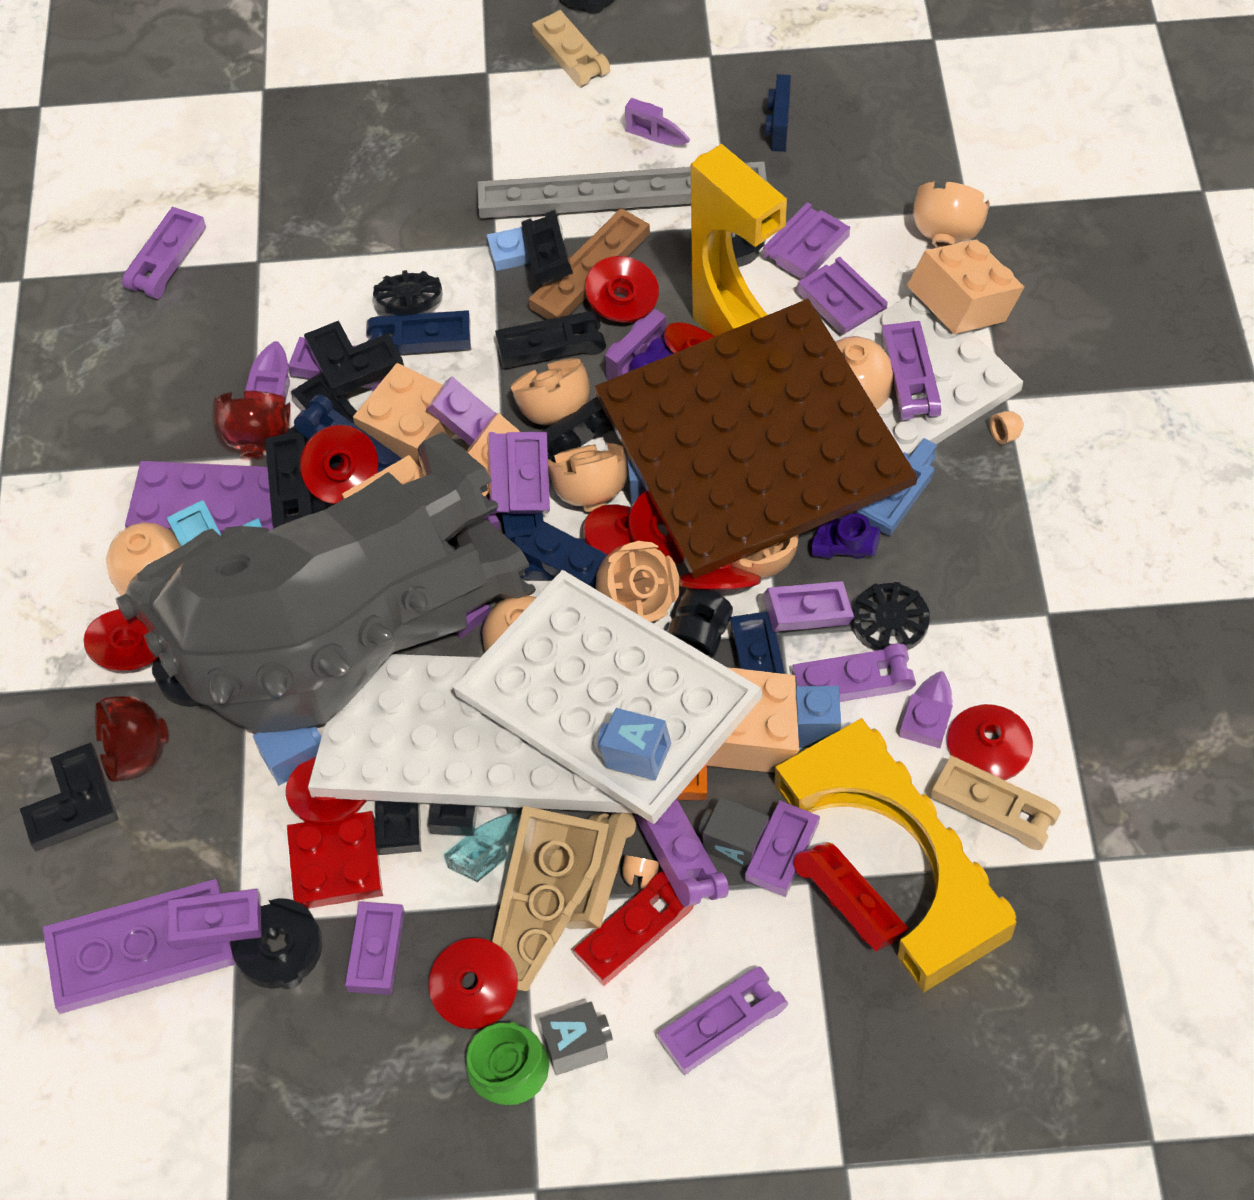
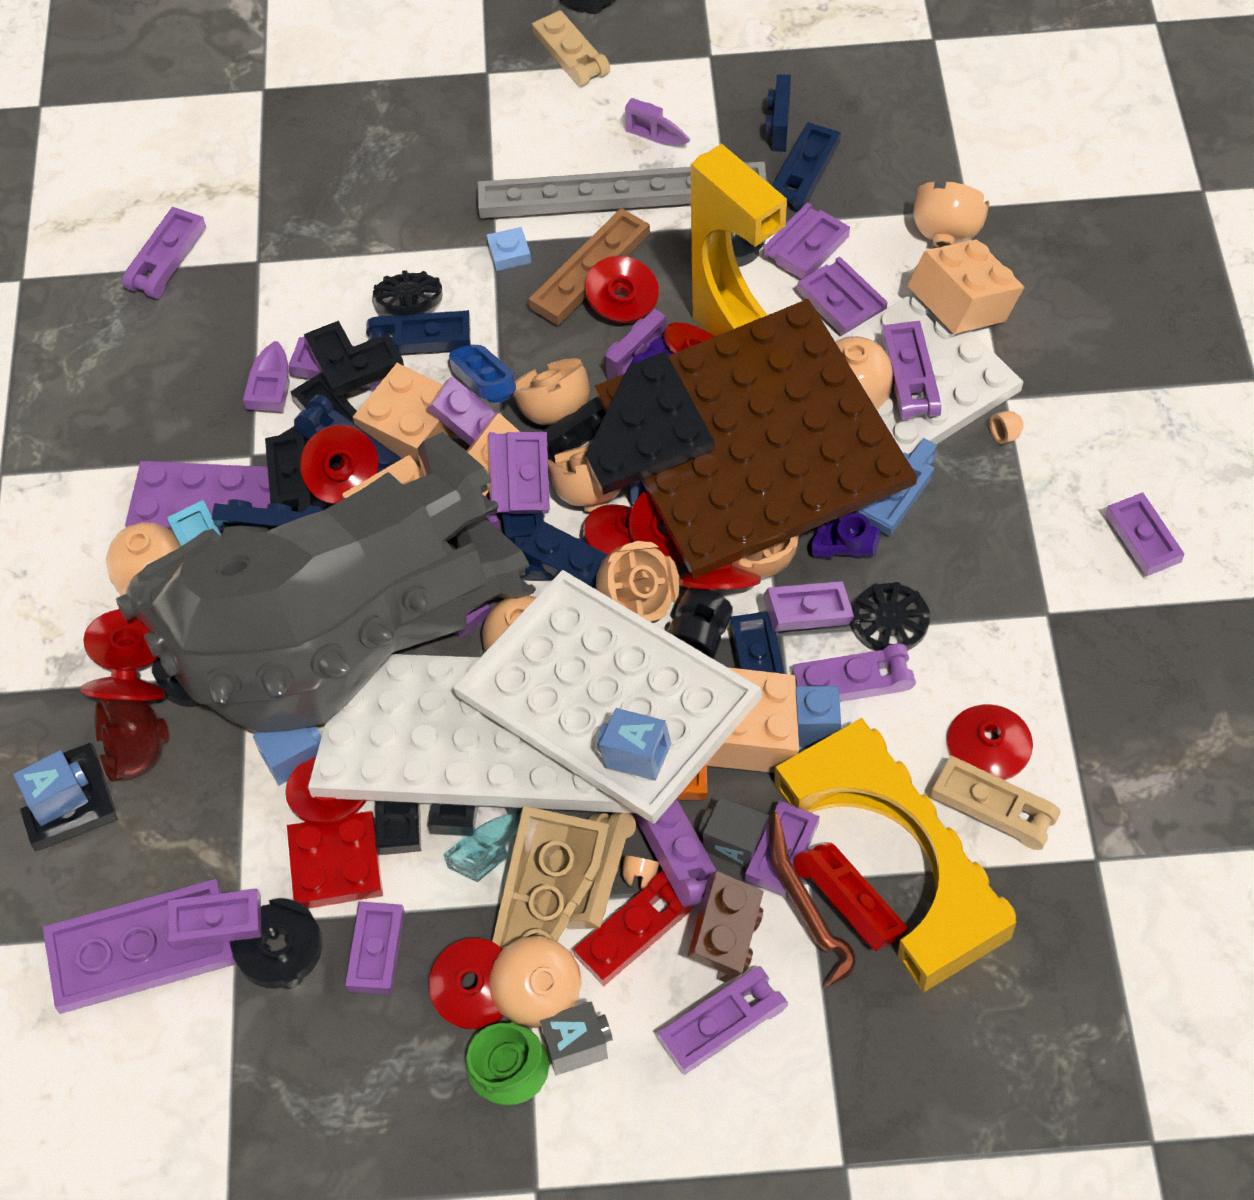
clear red cylinder [213,391,291,459] -> none
black plate [495,311,606,369] -> none
black plate [521,209,573,286] -> none
medium lavender plate [899,671,953,748] -> none
none -> medium blue brick [13,750,89,826]
none -> red dish [80,667,166,701]
none -> dark blue plate [212,499,323,530]
none -> blue plate [449,345,516,403]
none -> light nougat cylinder [489,936,582,1028]
none -> black plate [586,351,715,495]
none -> bracket [687,871,764,982]
none -> copper piece [769,812,856,988]
none -> dark blue plate [772,122,841,211]
none -> medium lavender plate [1105,492,1185,576]

